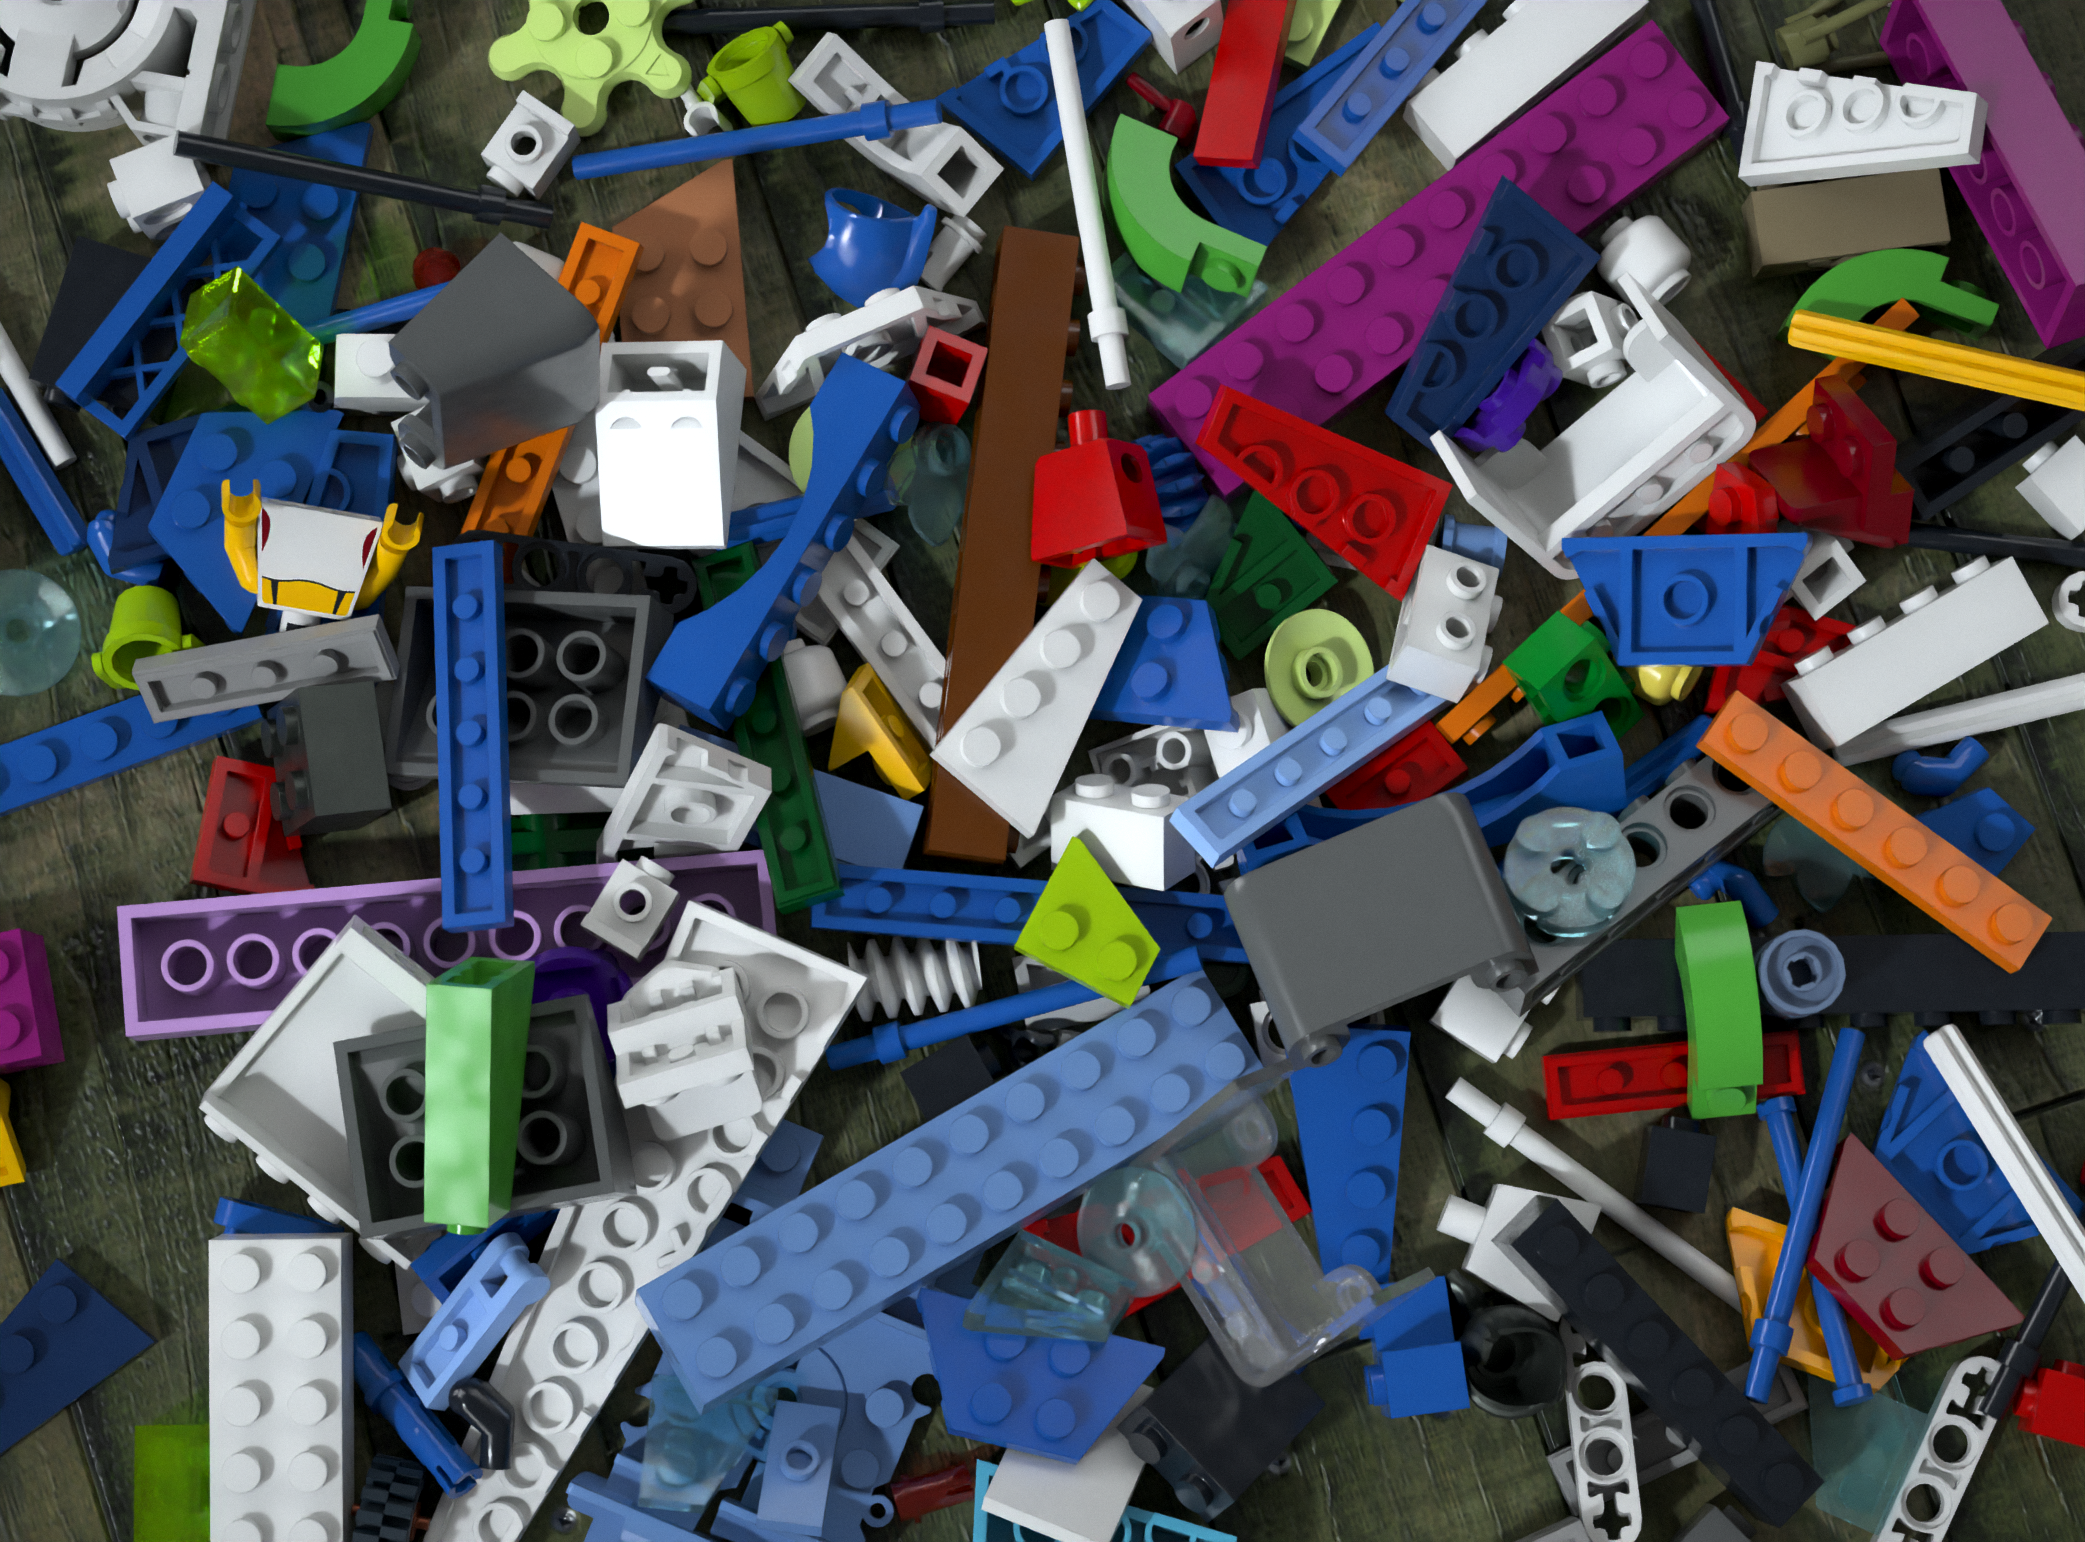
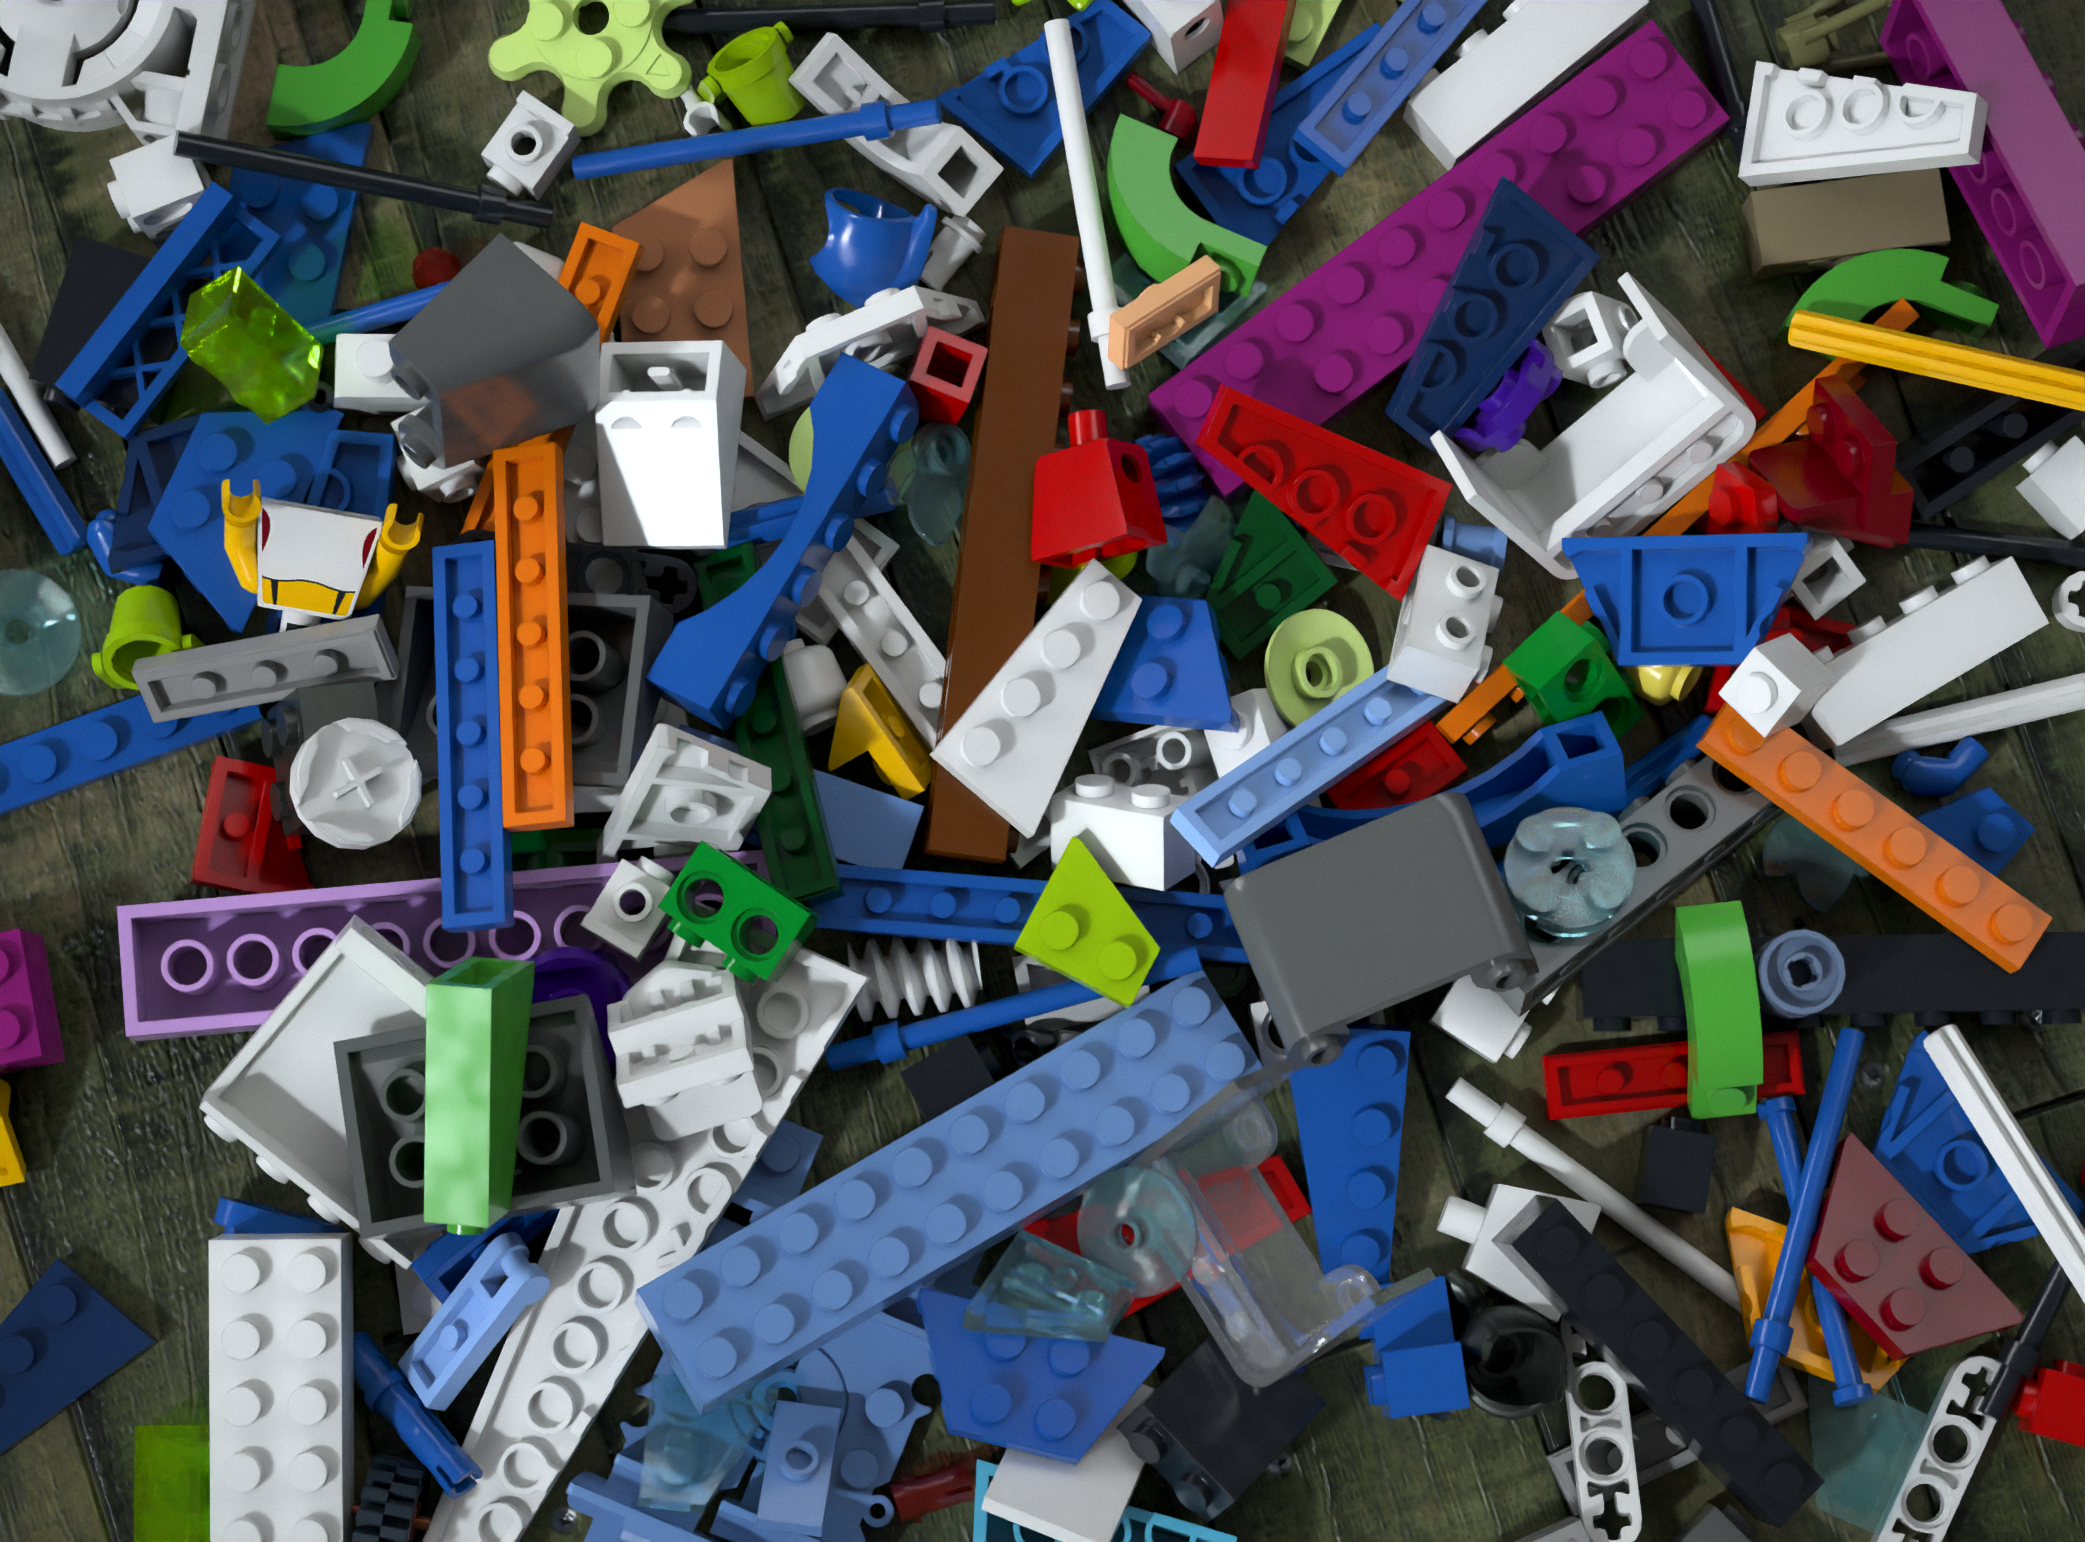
black arm [448,1378,515,1470] -> none
white head [1597,215,1691,308] -> none
blue arm [1688,859,1779,929] -> none
none -> white tile [289,717,422,850]
none -> orange plate [493,442,574,833]
none -> green brick [658,840,821,985]
none -> light nougat plate [1108,255,1221,371]
none -> white brick [1718,633,1836,738]

